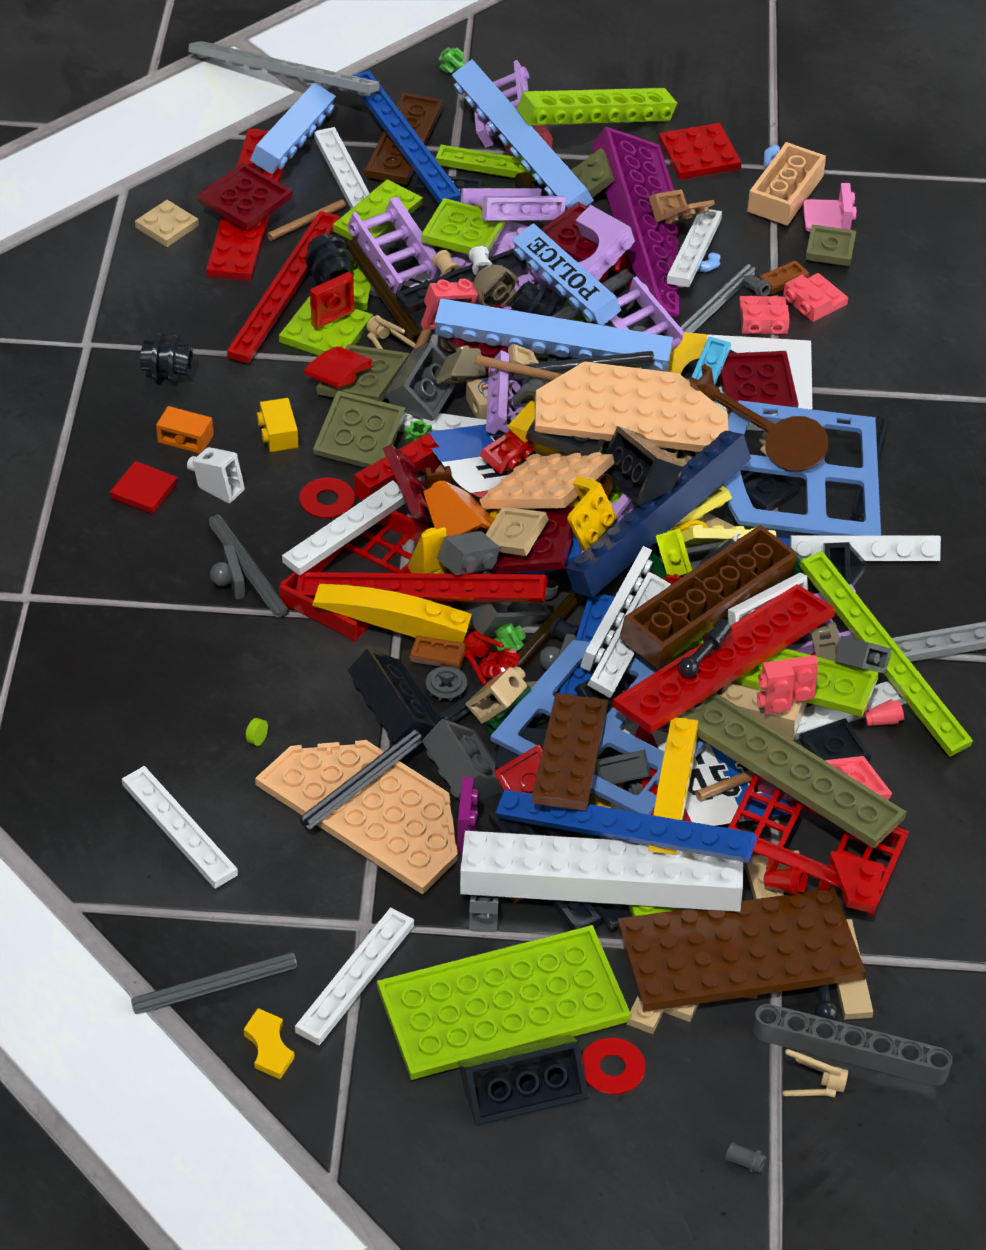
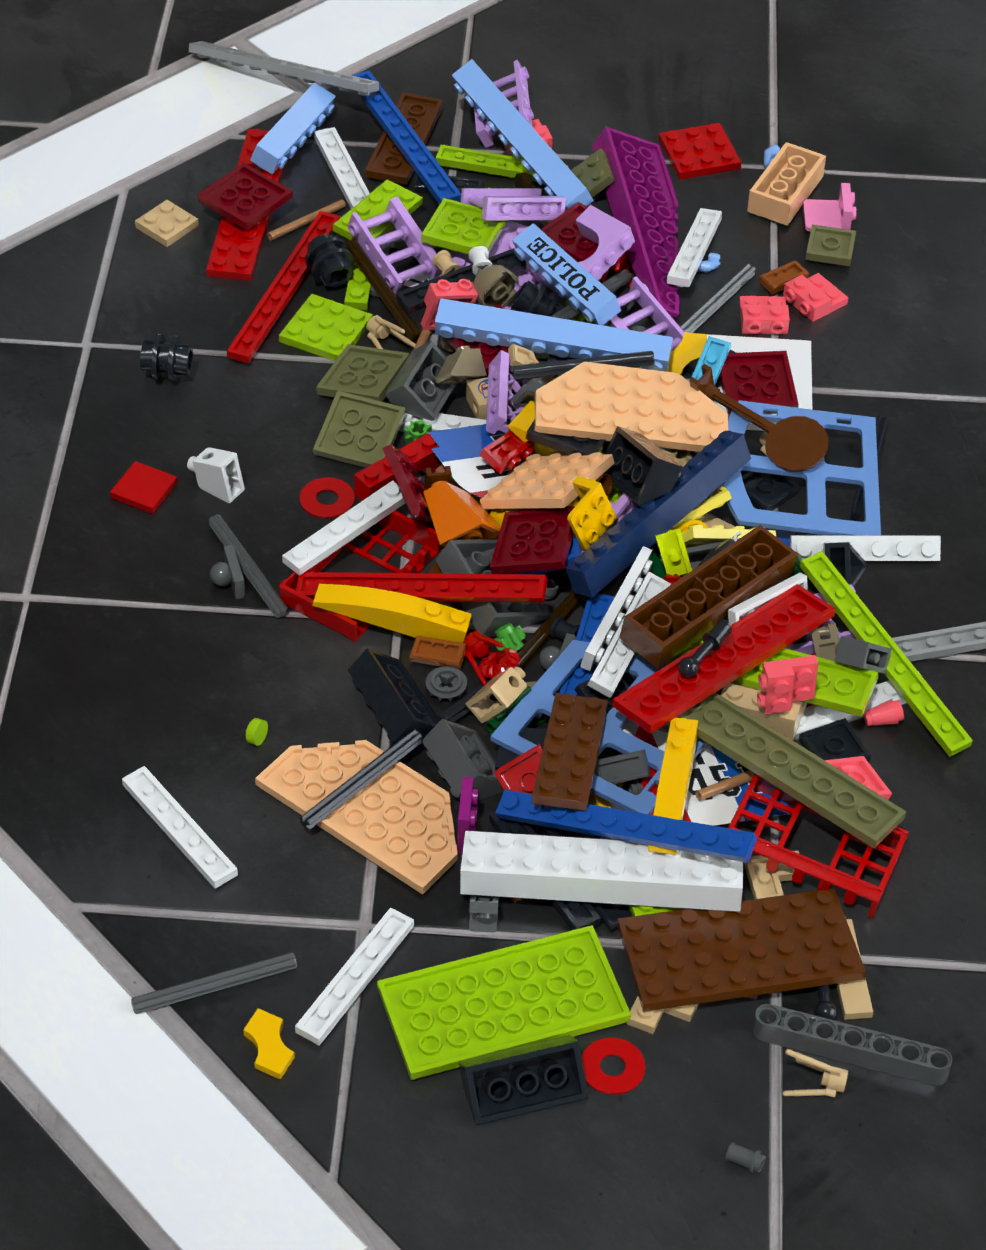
orange brick [156,406,214,453] -> none
yellow brick [257,398,298,452] -> none
red slope [304,346,372,388] -> none
red tile [310,272,354,329] -> none
yellow slope [408,527,448,574] -> none
dark grey brick [437,531,501,575] -> none
bright green gear [439,47,465,73] -> none
medium nougat piece [474,355,562,381] -> none
tan plate [485,507,549,556] -> none
lime brick [516,88,677,125] -> none
medium nougat bracket [649,189,715,224] -> none
dark grey pin [744,274,771,296] -> none
red cone [764,867,807,895] -> none
red wing [829,851,884,914] -> none

